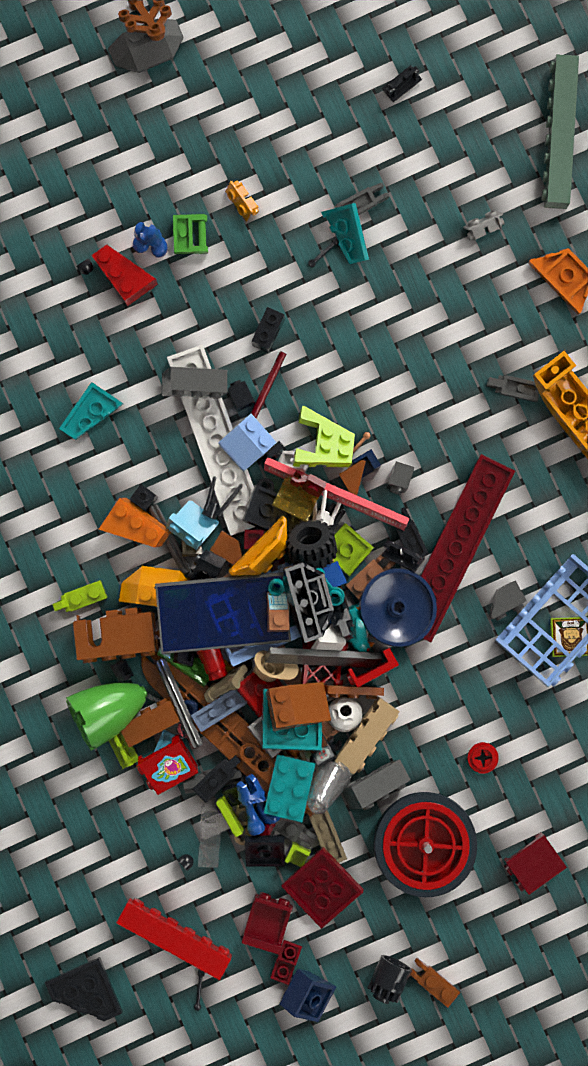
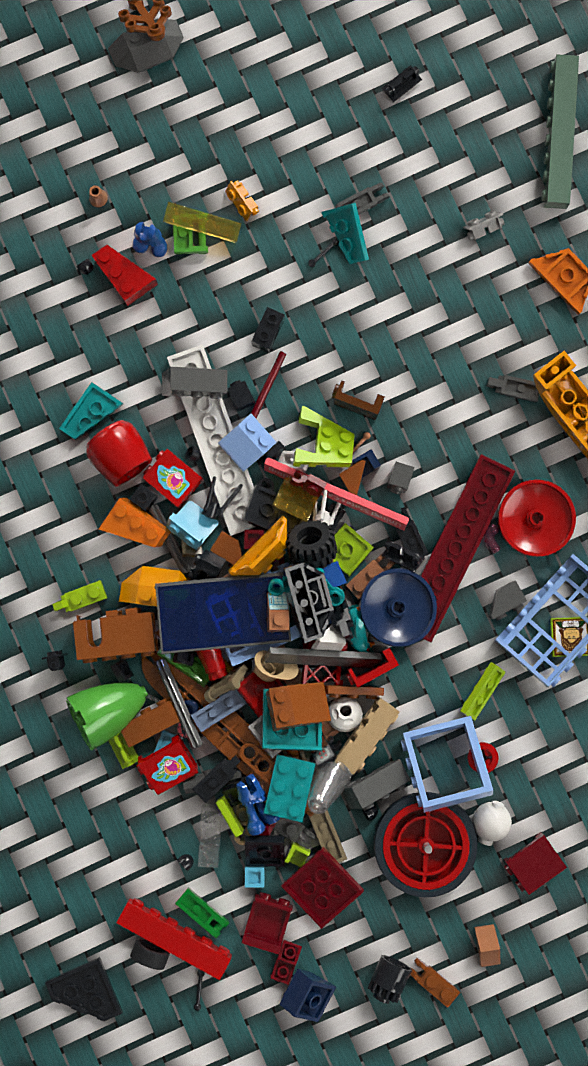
none -> black hinge [42,650,68,671]
none -> red piece [86,420,152,487]
none -> nougat cone [89,186,108,207]
none -> black tyre [130,939,170,970]
none -> red panel [143,449,203,509]
none -> clear yellow plate [163,202,241,243]
none -> green plate [175,887,230,938]
none -> black hinge [185,445,202,462]
none -> medium azure plate [245,866,265,888]
none -> reddish brown panel [332,380,385,420]
none -> black hinge [362,805,378,822]
none -> light blue window [400,716,493,812]
none -> lime plate [460,662,506,721]
none -> white brick [472,801,512,846]
none -> nougat slope [474,924,500,967]
none -> clear pink arm [484,524,501,554]
none -> red dish [498,480,576,557]

